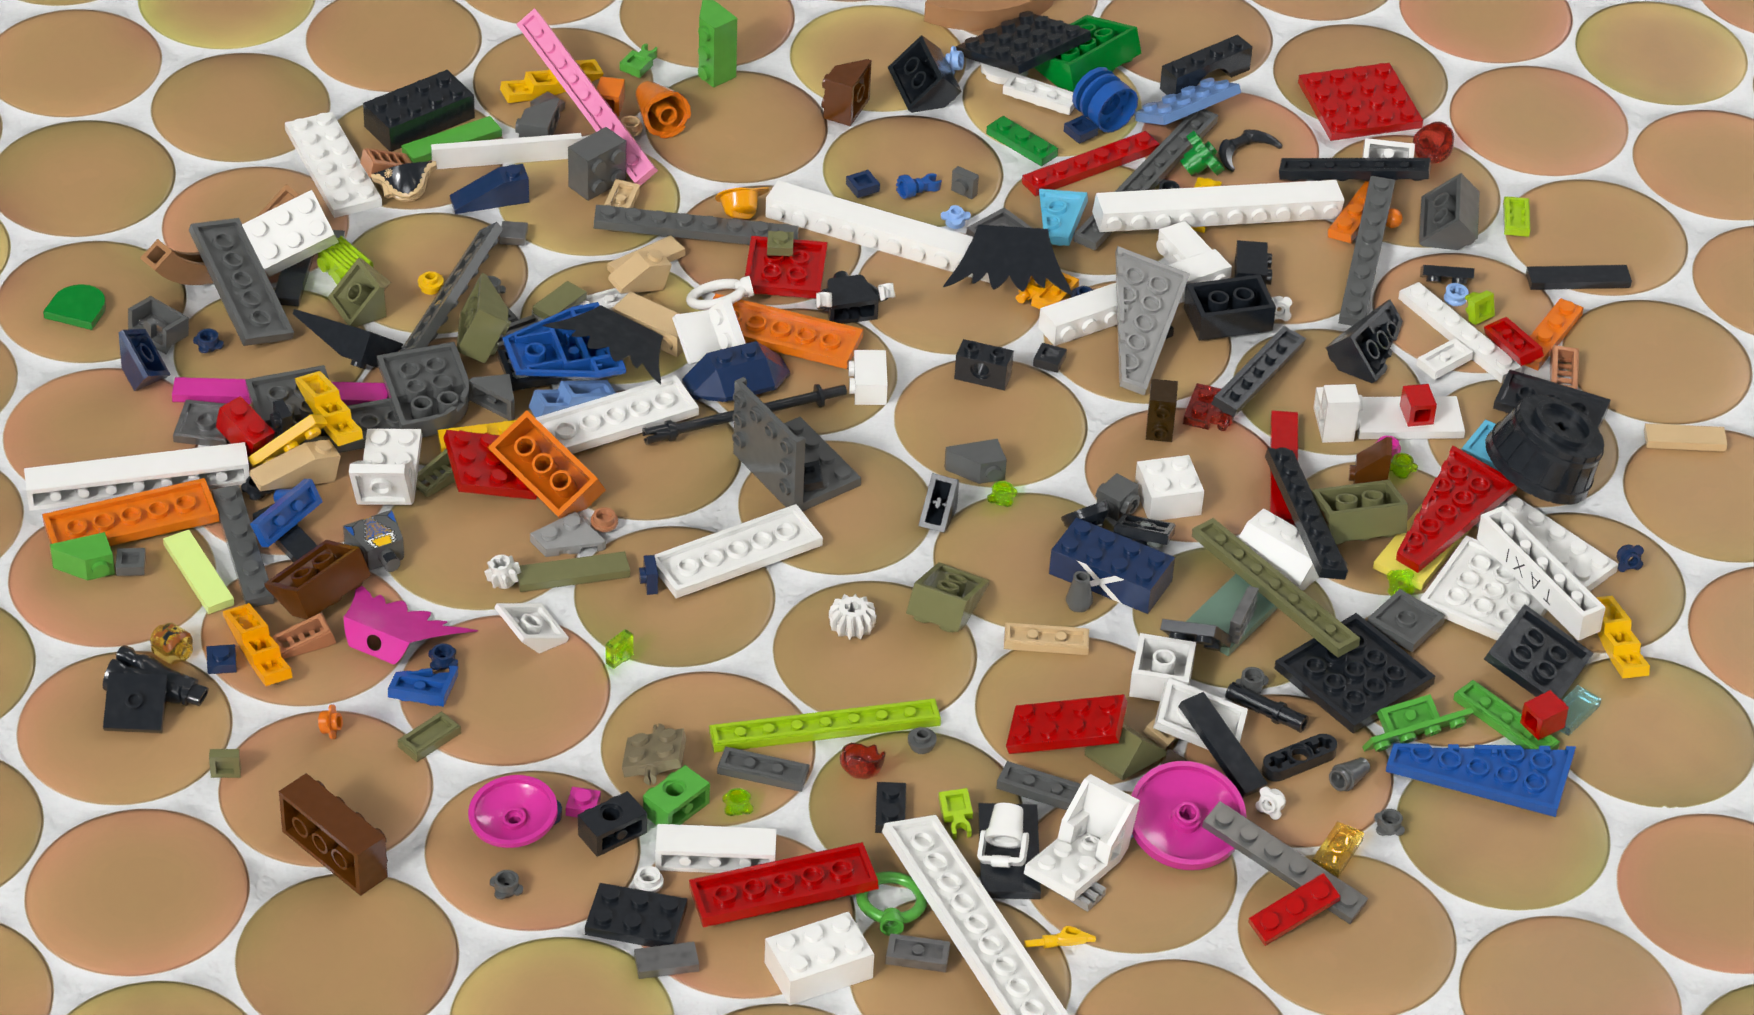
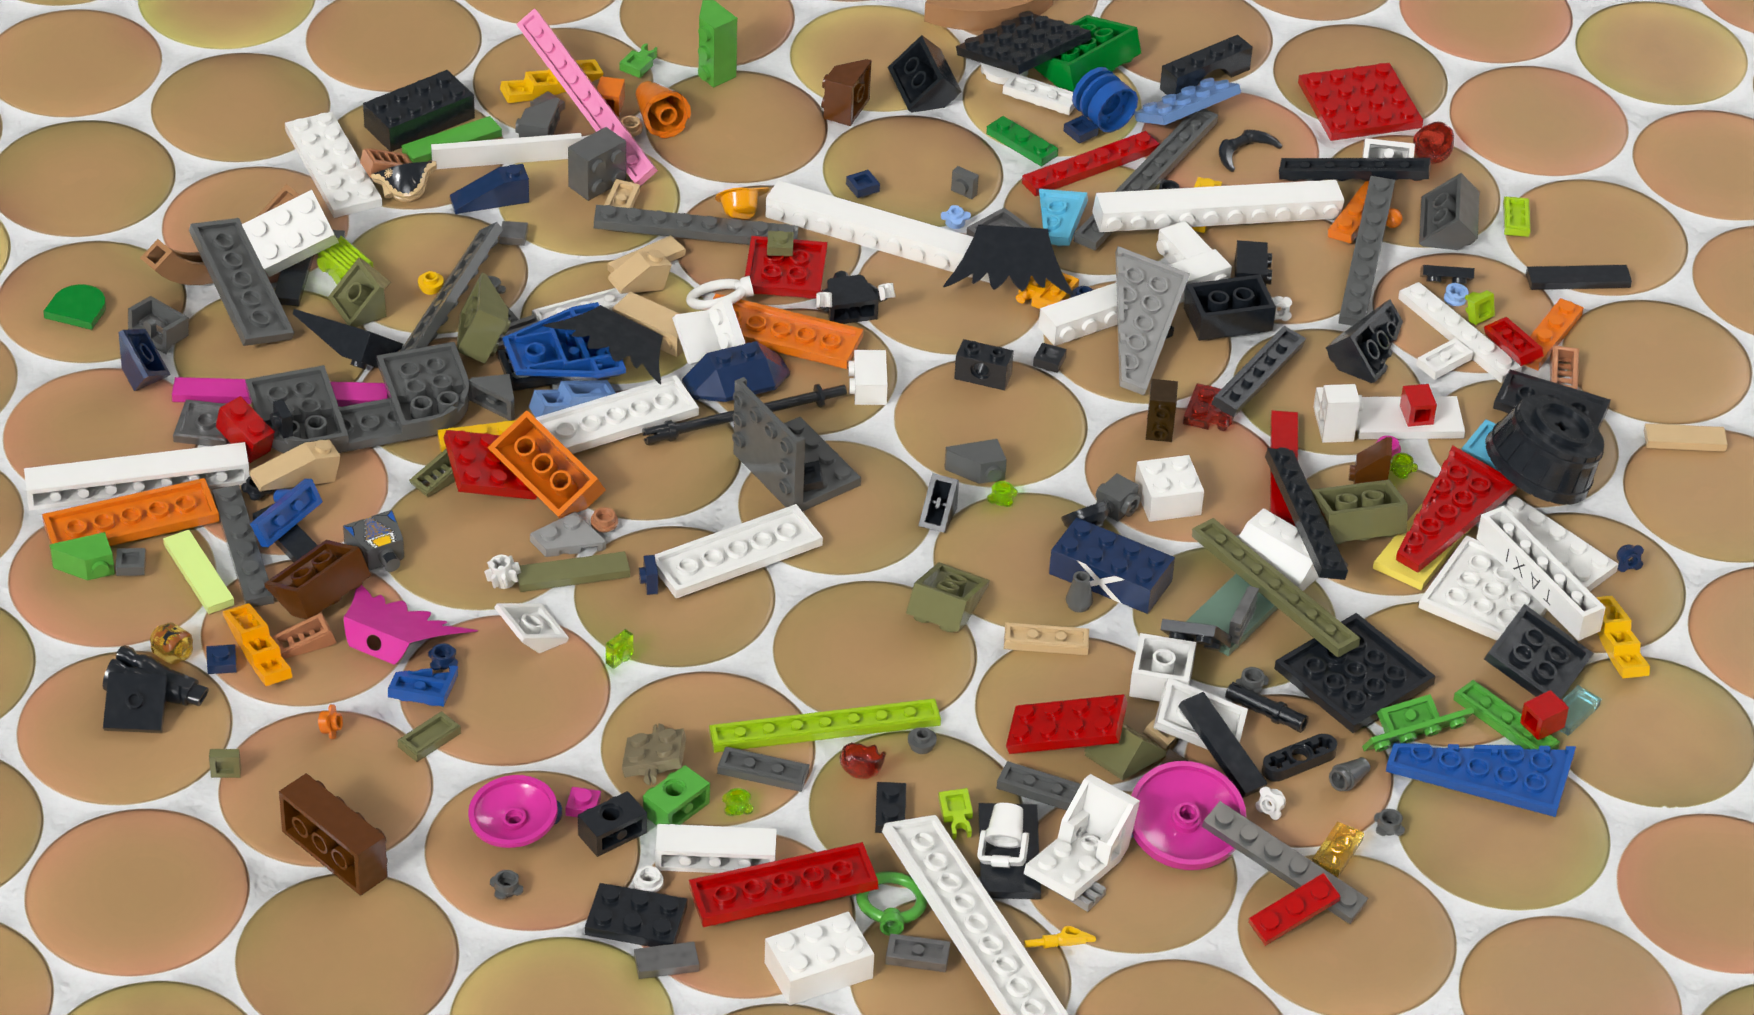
dark blue plate [193,328,224,353] -> none
yellow plate [248,414,328,467] -> none
yellow slope [295,371,363,446] -> none
white bracket [349,429,423,505] -> none
olive tile [533,281,587,319] -> none
white gear [829,593,876,640] -> none
blue piece [896,173,942,199] -> none
light blue plate [945,46,964,75] -> none
black piece [1114,514,1176,547] -> none
green plant [1180,130,1225,176] -> none
dark grey plate [1367,589,1446,652] -> none
clear neon green plate [1387,569,1415,596] -> none

